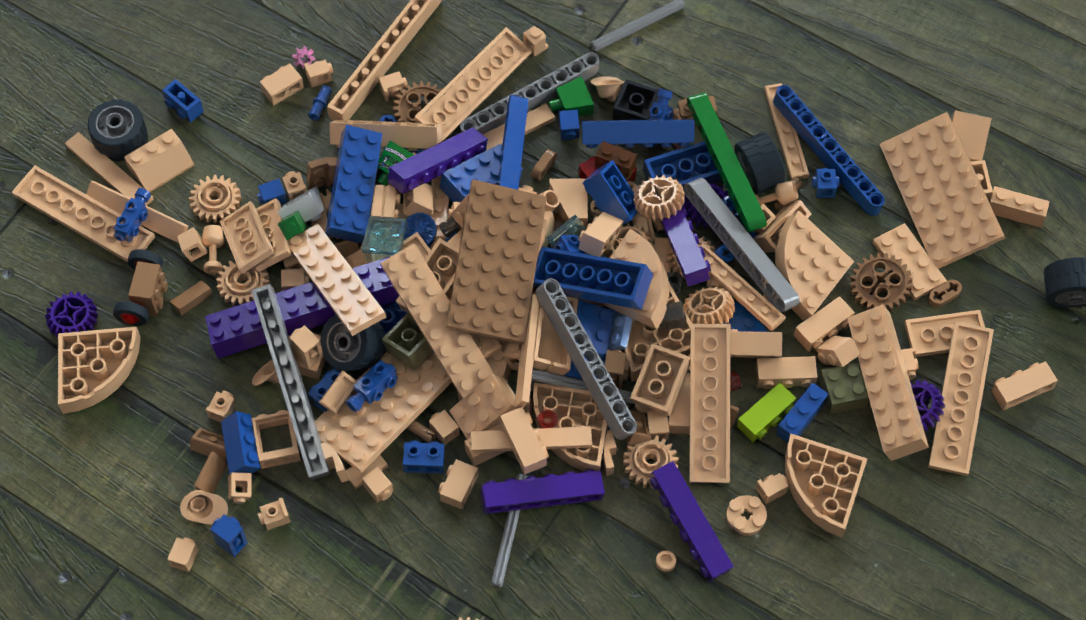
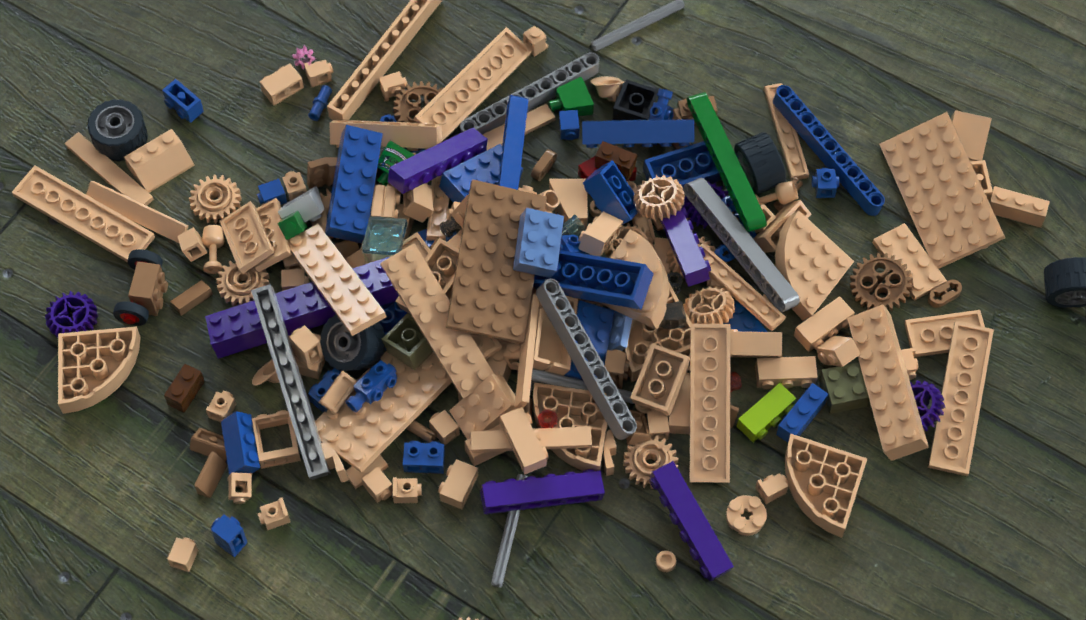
blue brick [113,188,151,242] -> none
light nougat piece [180,490,228,525] -> none
blue wheel [402,213,437,246] -> none
light nougat brick [991,361,1058,411] -> none
none -> reddish brown brick [164,364,205,413]
none -> light nougat brick [393,477,422,503]
none -> medium blue brick [513,208,564,278]

